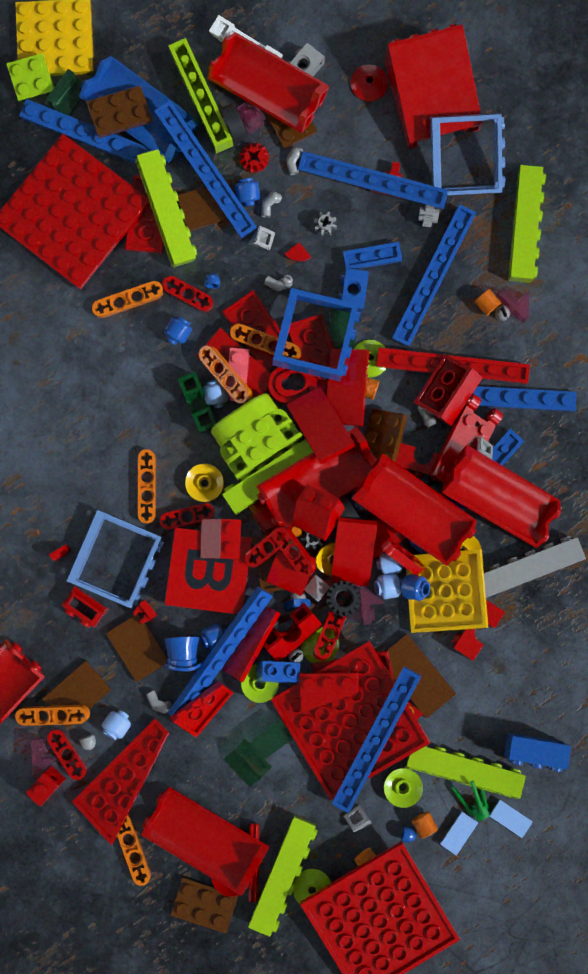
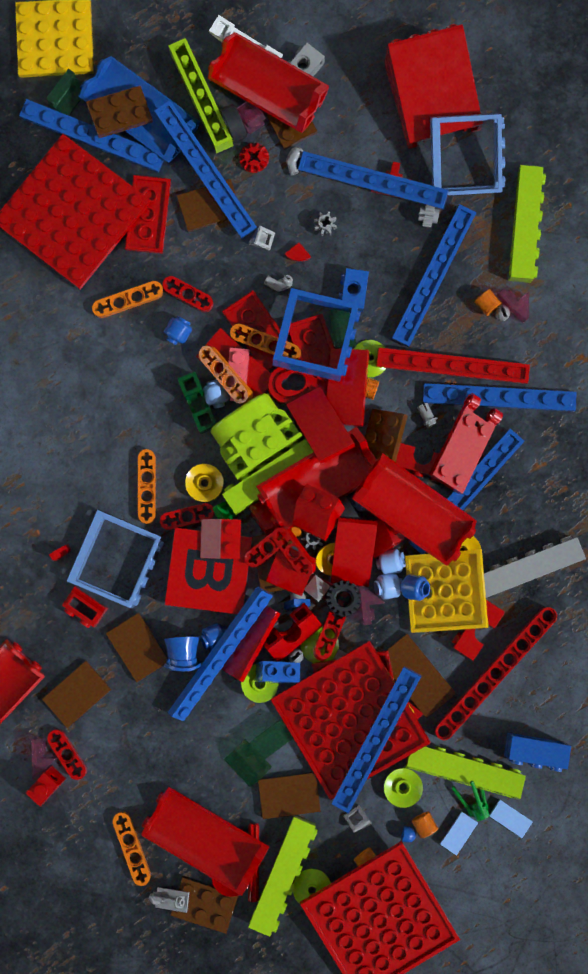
lime plate [6,53,55,101] -> none
orange beam [15,705,90,726] -> none
red wing [72,719,170,845] -> none
light grey hinge [79,735,96,750] -> none
light blue head [102,710,131,740] -> none
red tile [133,600,157,624] -> none
lime brick [135,149,197,268] -> none
light grey arm [146,691,172,714] -> none
red wing [170,681,234,737] -> none
blue hinge [205,273,220,289] -> none
blue head [234,178,260,206] -> none
light grey arm [261,192,282,218] -> none
red wing [299,672,359,713] -> none
blue plate [343,242,402,270] -> none
red dish [351,65,388,102] -> none
red beam [381,537,425,575] -> none
red slope [413,355,483,426] -> none
red cylinder [442,444,561,548] -> none
light grey slope [477,436,493,459] -> none
none -> light grey hinge [149,887,189,913]
none -> green plate [212,501,238,519]
none -> reddish brown tile [258,772,321,819]
none -> red beam [434,607,557,740]

